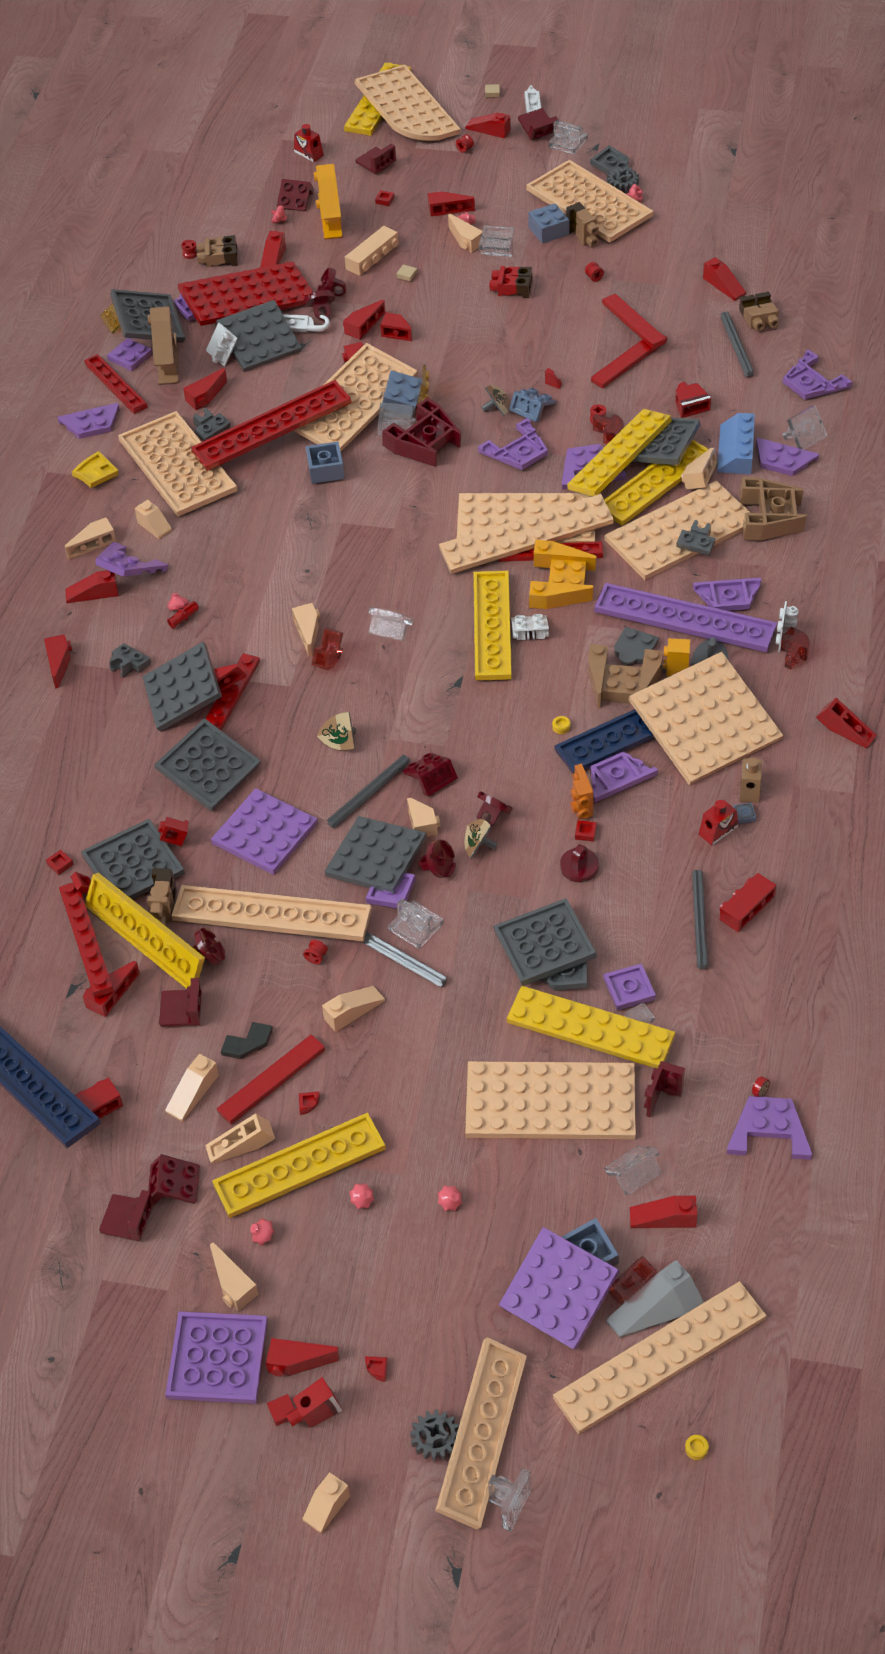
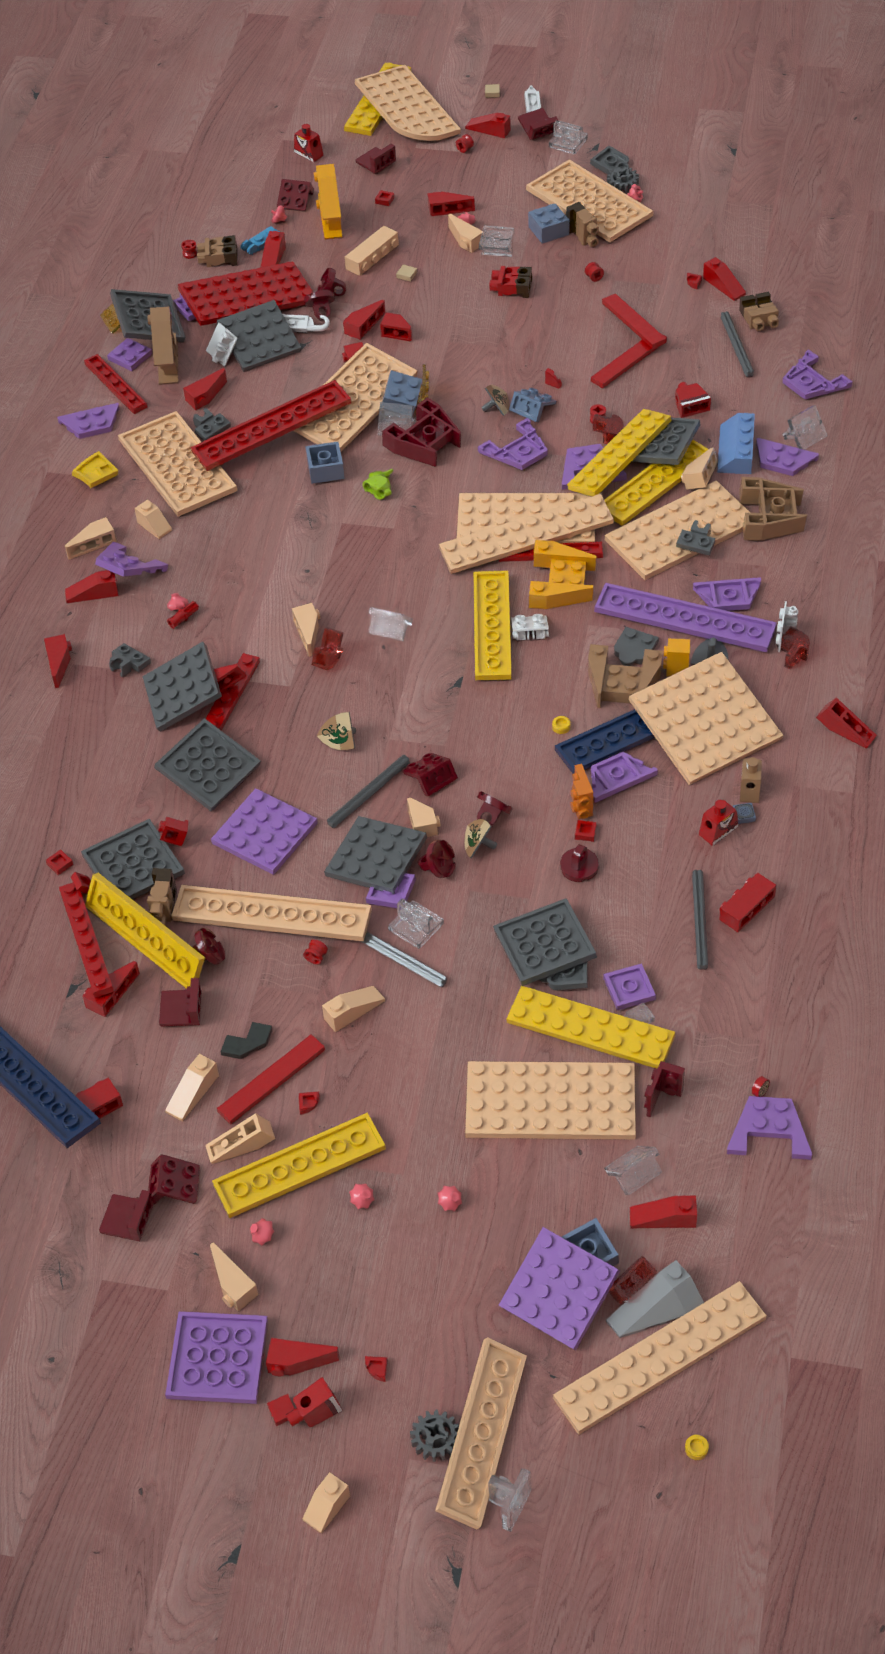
none -> dark azure hinge [240,226,280,255]
none -> lime animal [362,469,393,500]
none -> red tile [687,273,702,289]

